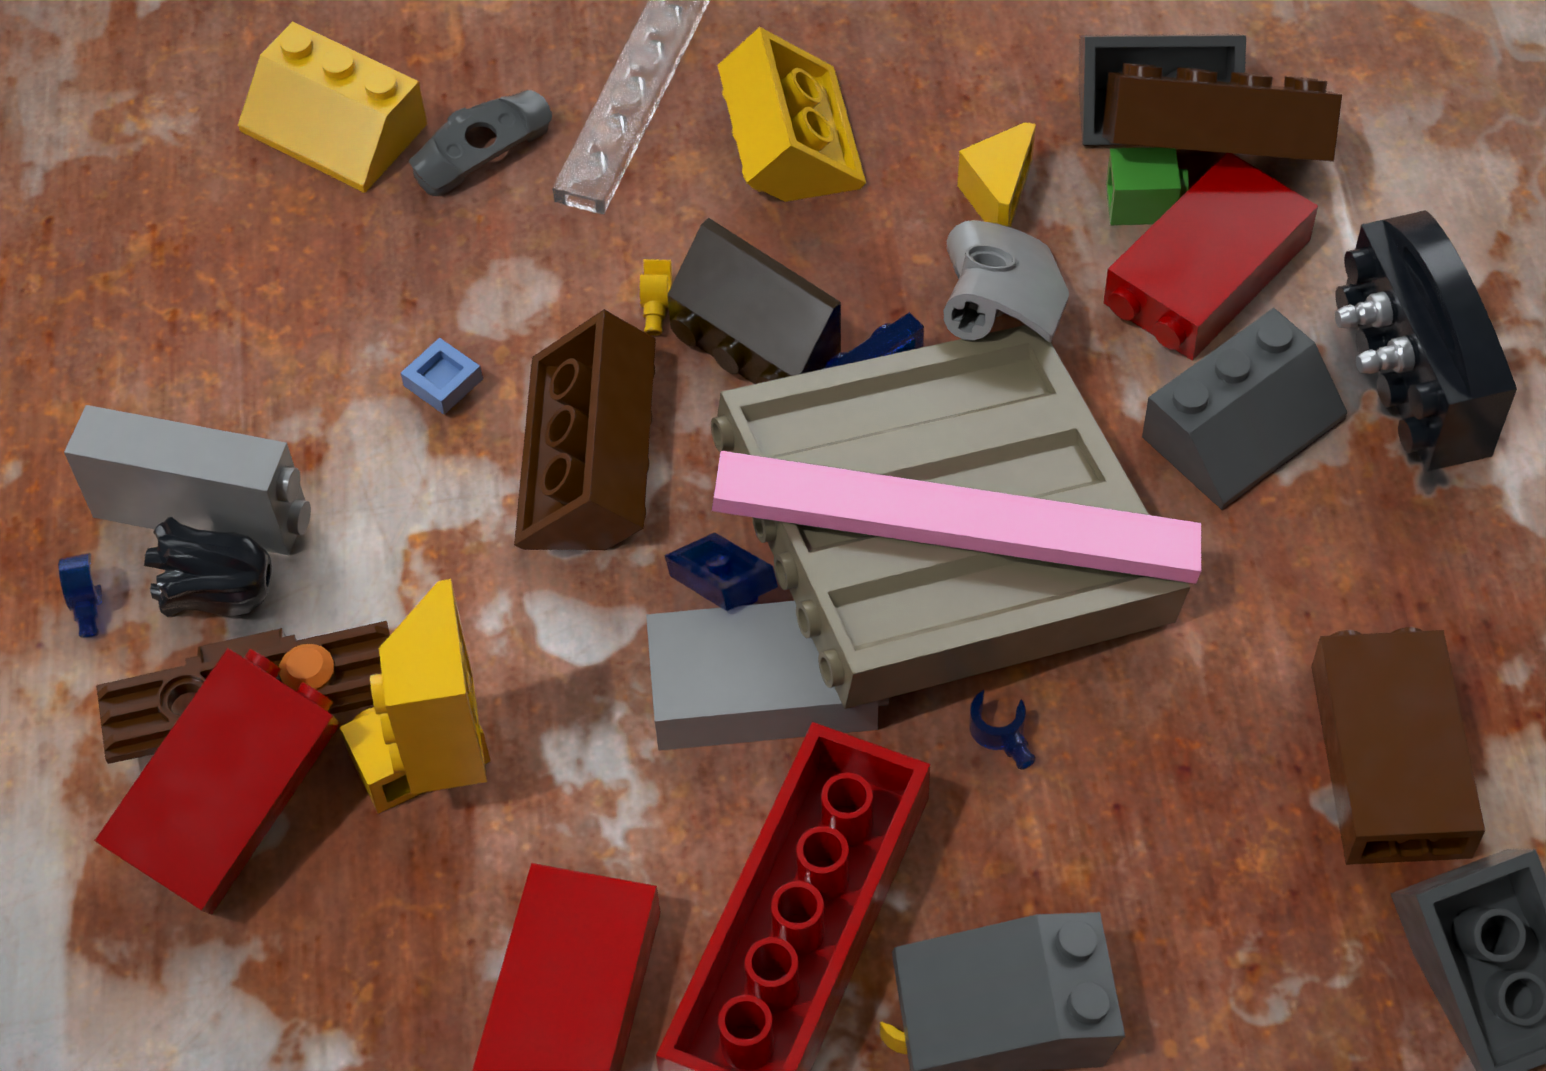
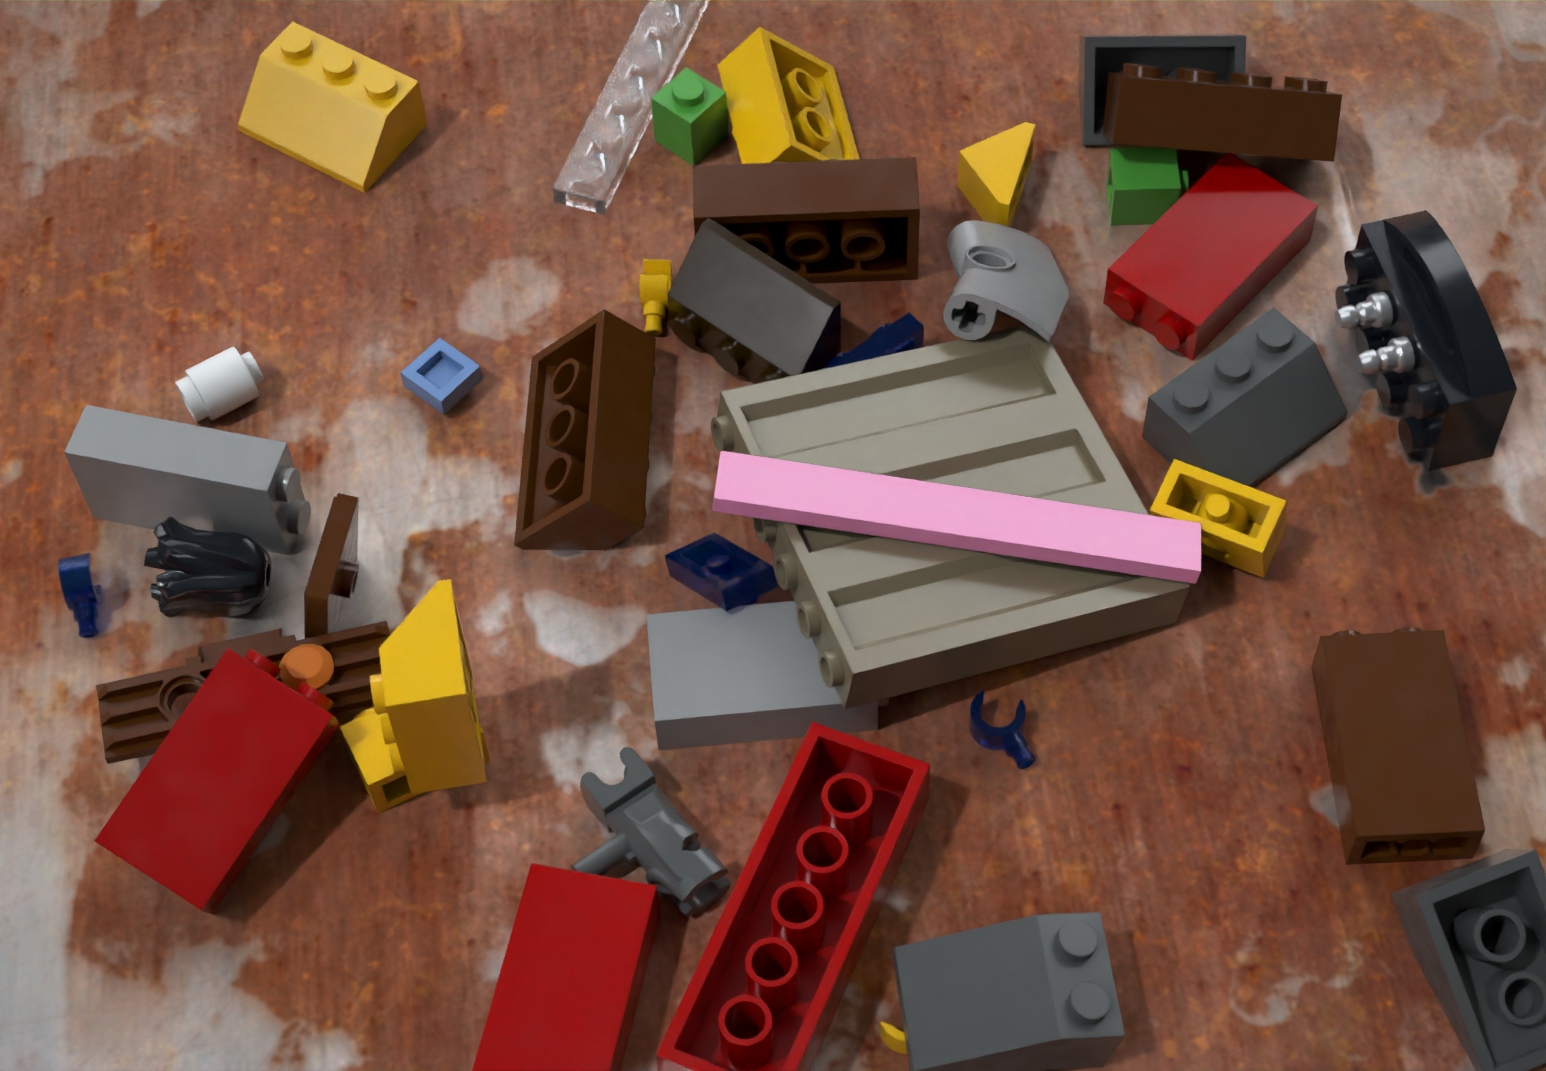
dark grey piece [409,90,552,196] -> none
none -> white brick [175,346,265,422]
none -> reddish brown plate [304,493,359,639]
none -> dark grey piece [571,747,731,916]
none -> bright green brick [651,67,729,166]
none -> reddish brown brick [693,157,920,284]
none -> yellow brick [1150,459,1287,578]

